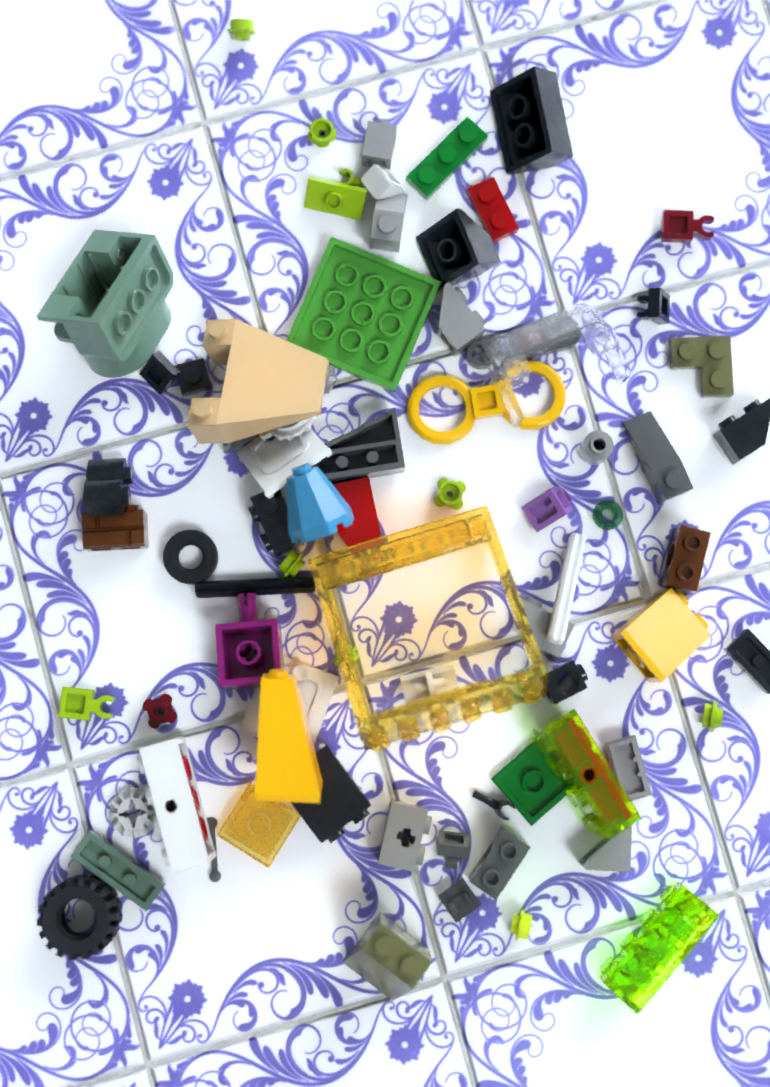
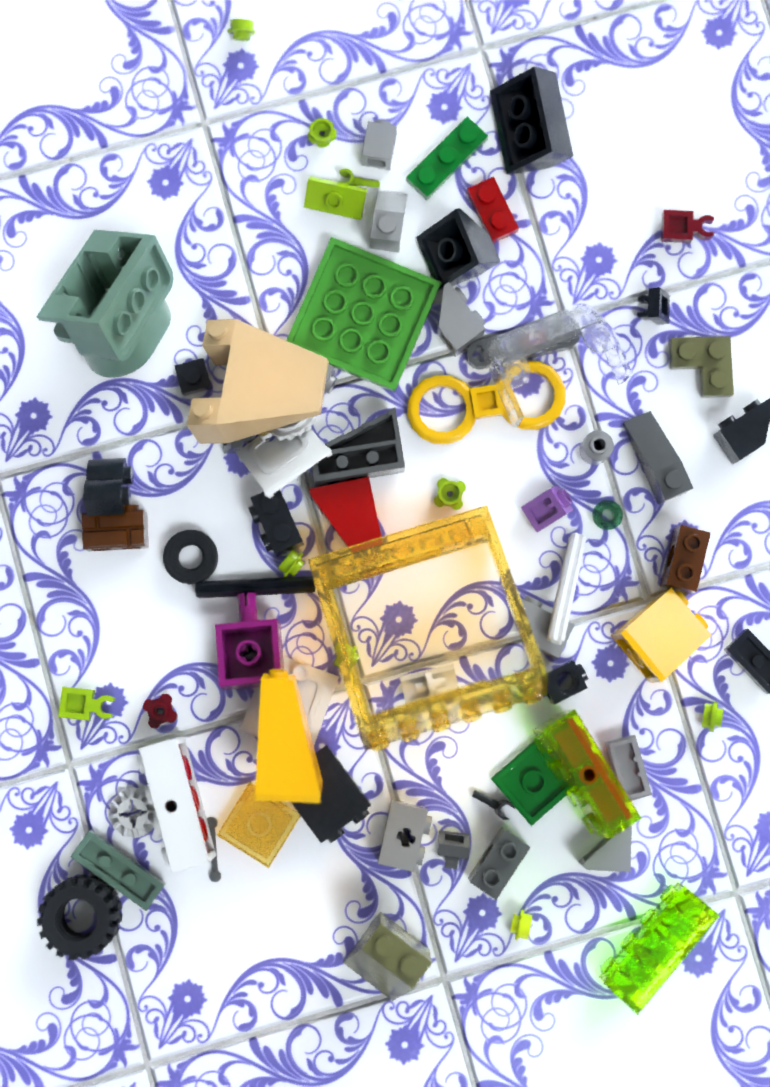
black plate [139,351,180,395] -> none
dark azure cone [286,463,355,543] -> none
white slope [361,164,405,200] -> none
dark grey tile [438,878,481,923] -> none

